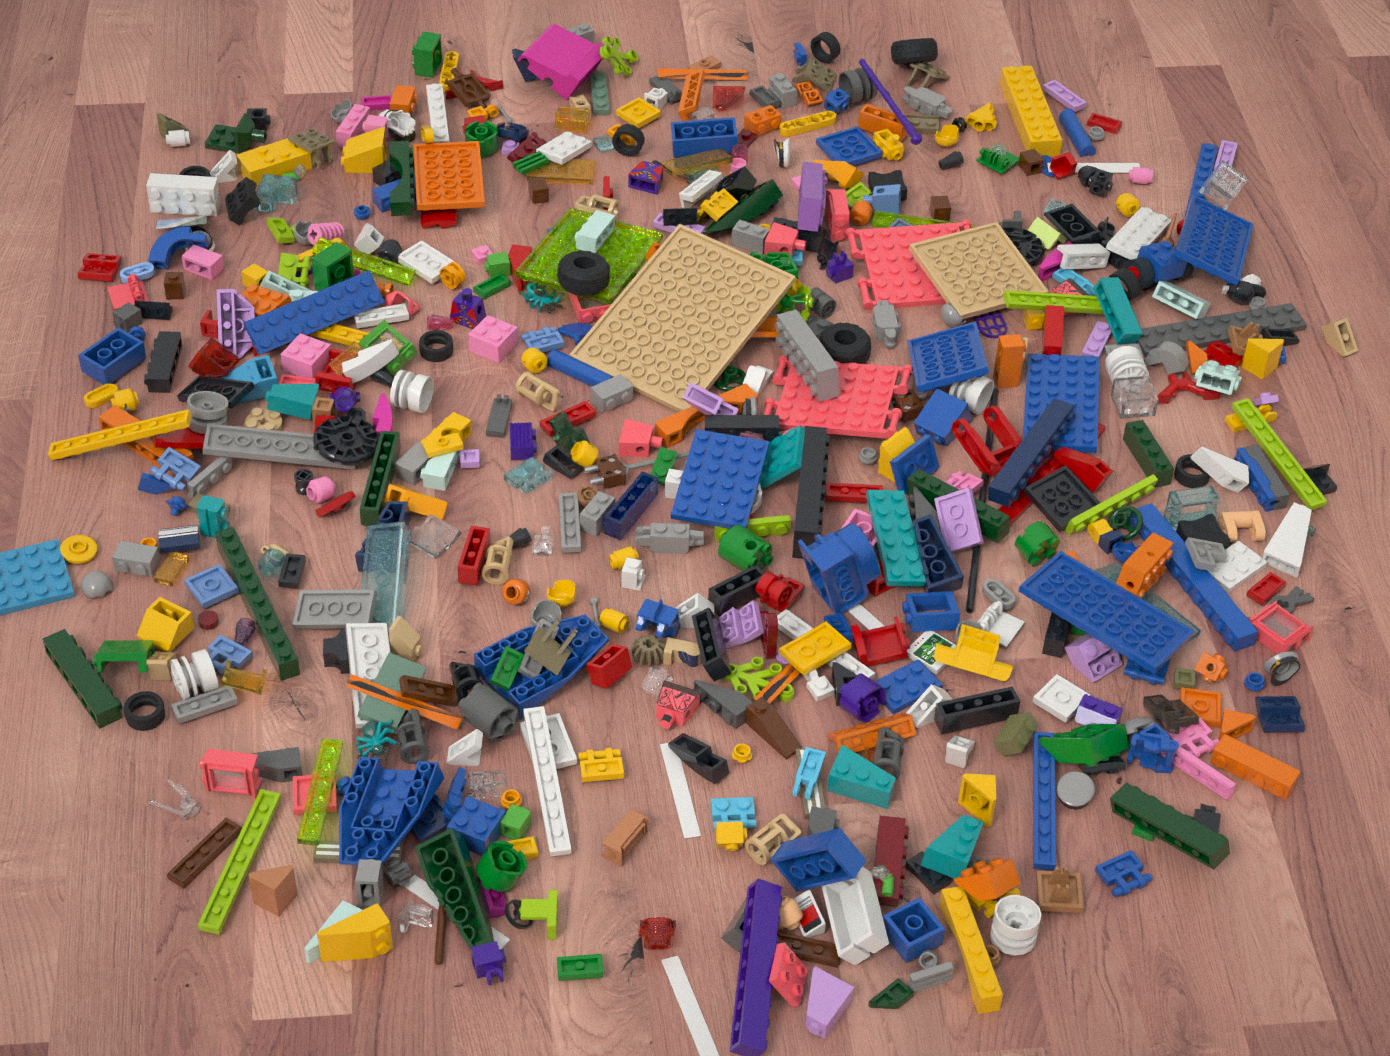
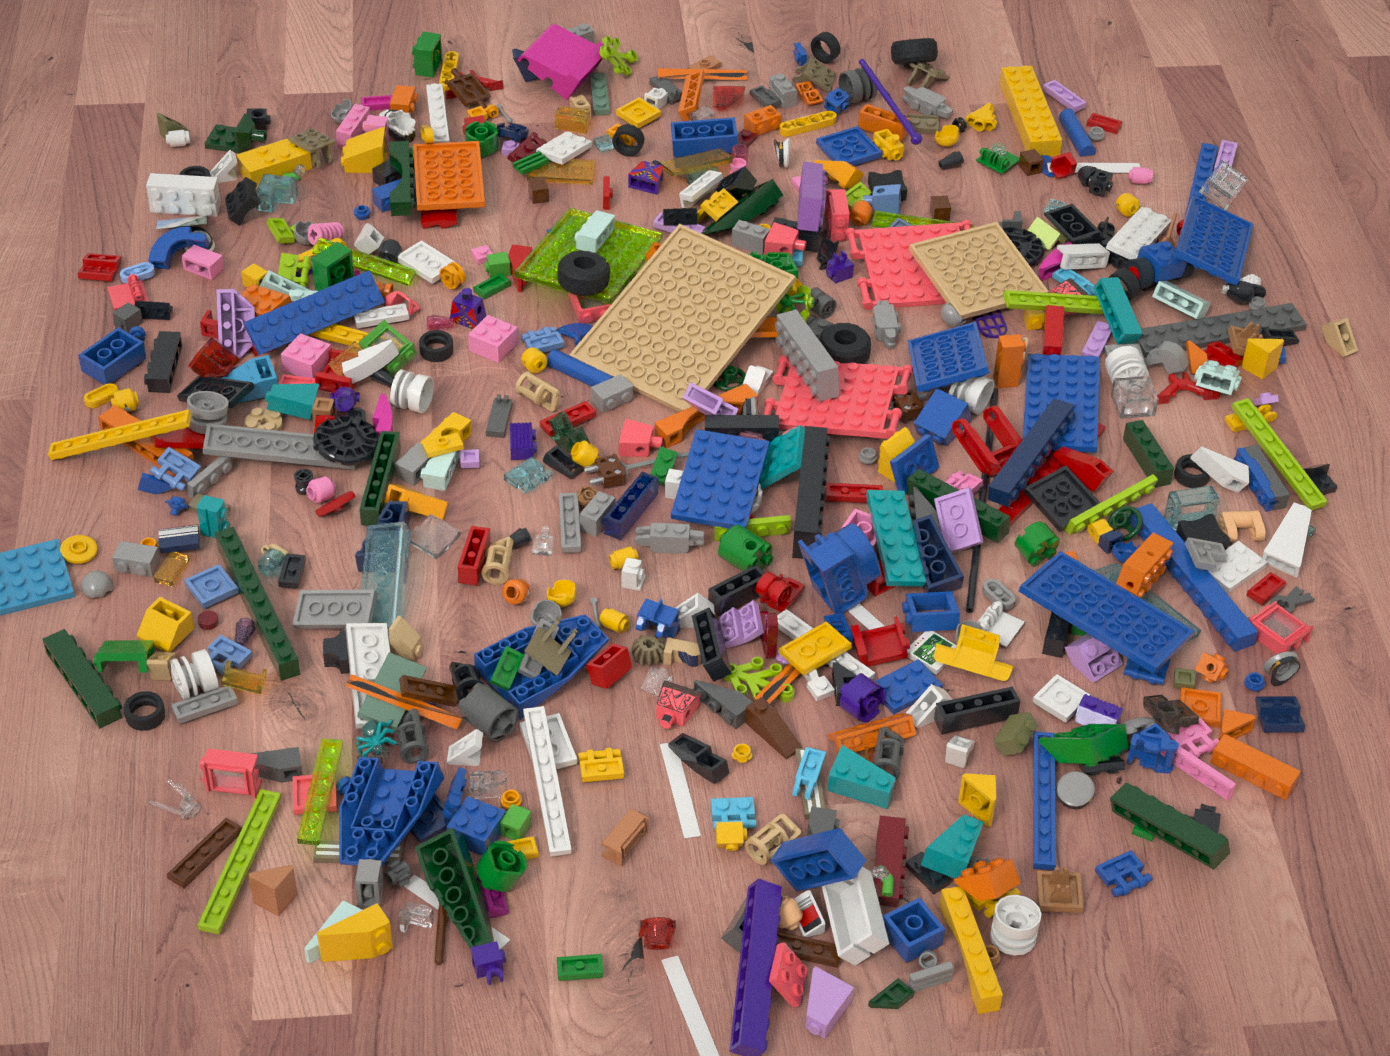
reddish brown brick [164,272,186,300] -> none
lime piece [505,890,558,940] -> none
animal [519,278,565,314] -> none
tan piece [574,194,620,220] -> none

